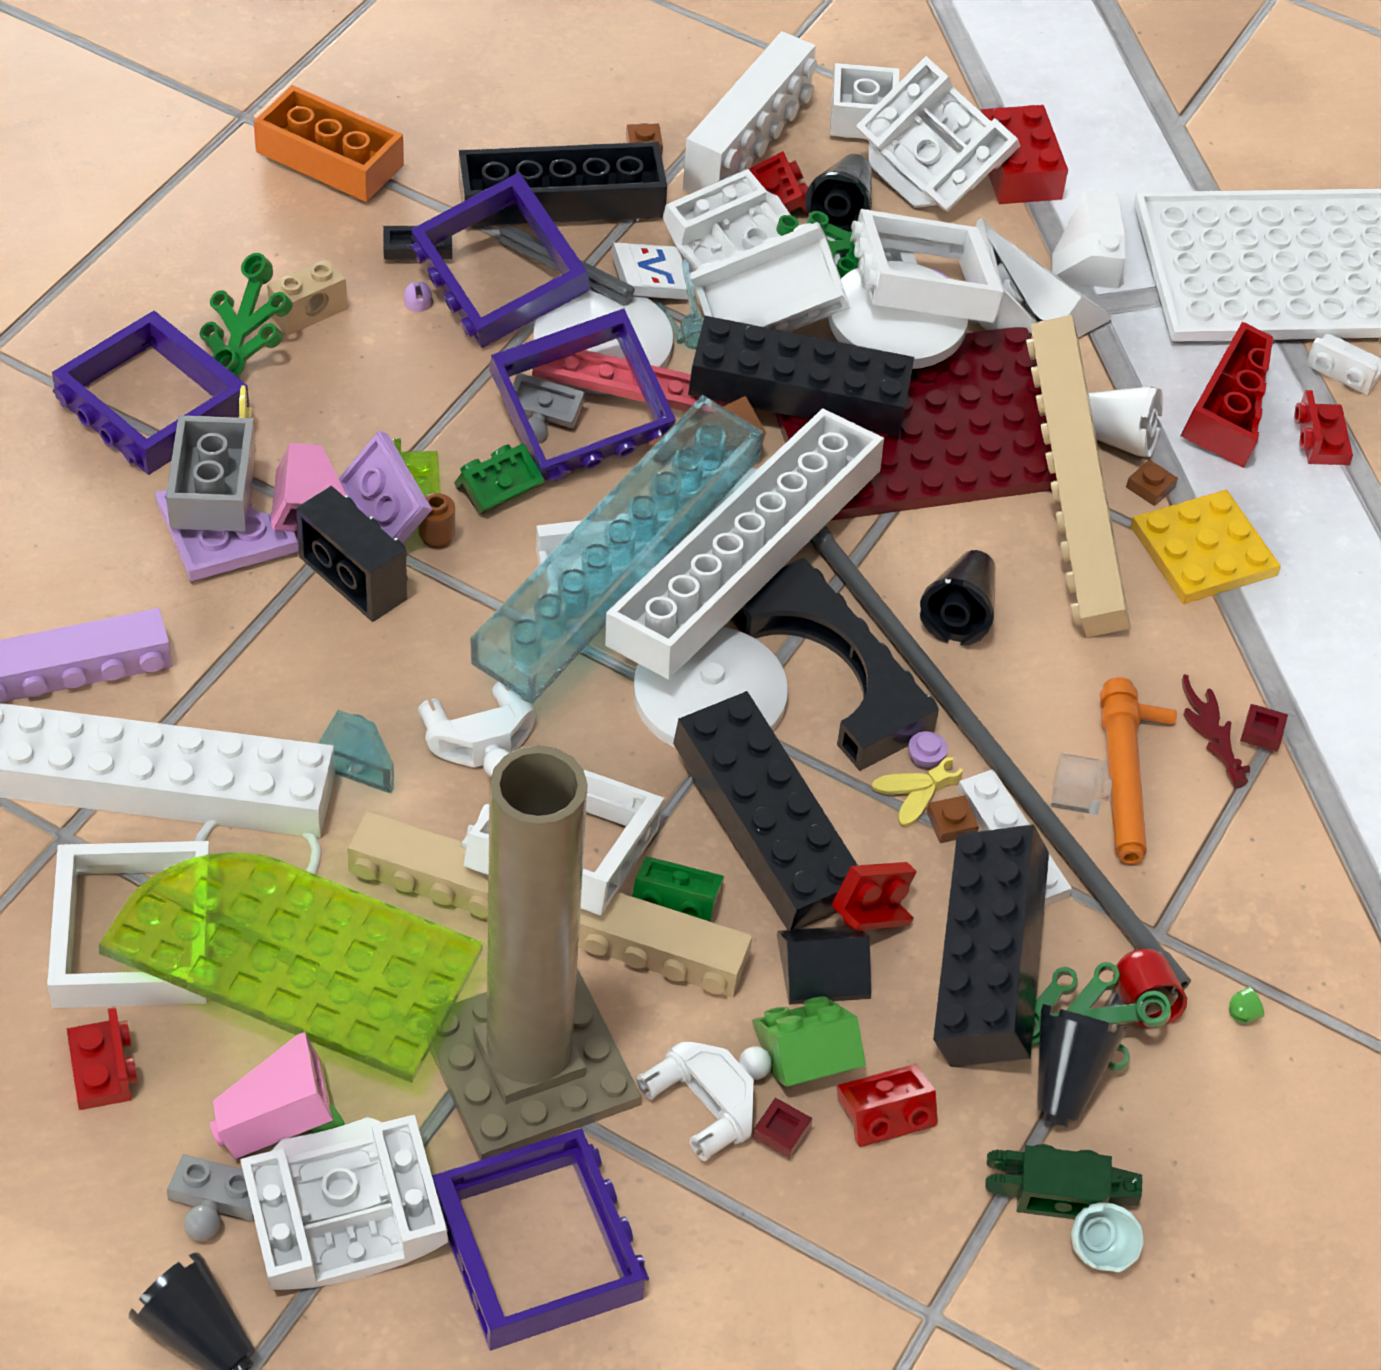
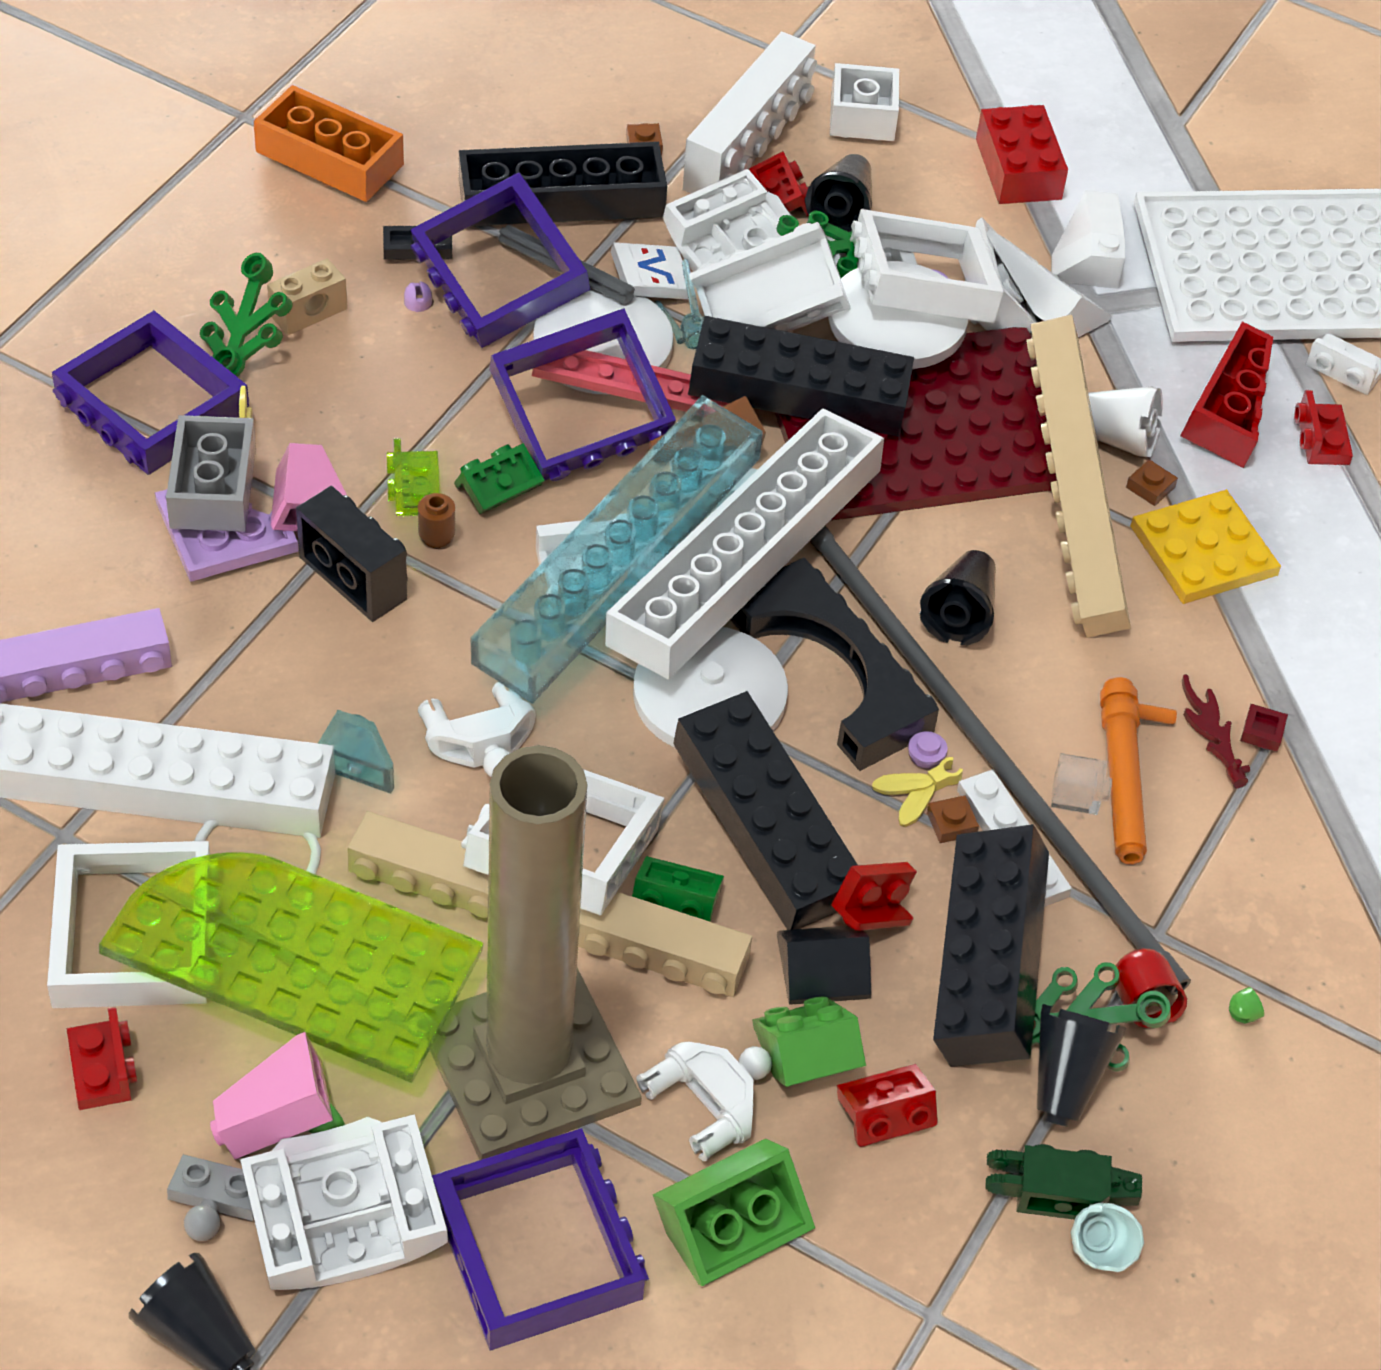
lavender tile [339,431,432,543] -> none
light grey plate [513,373,586,444] -> none
dark red plate [752,1097,813,1159] -> none
white slope [856,56,1020,212] -> none
none -> bright green slope [653,1138,815,1286]

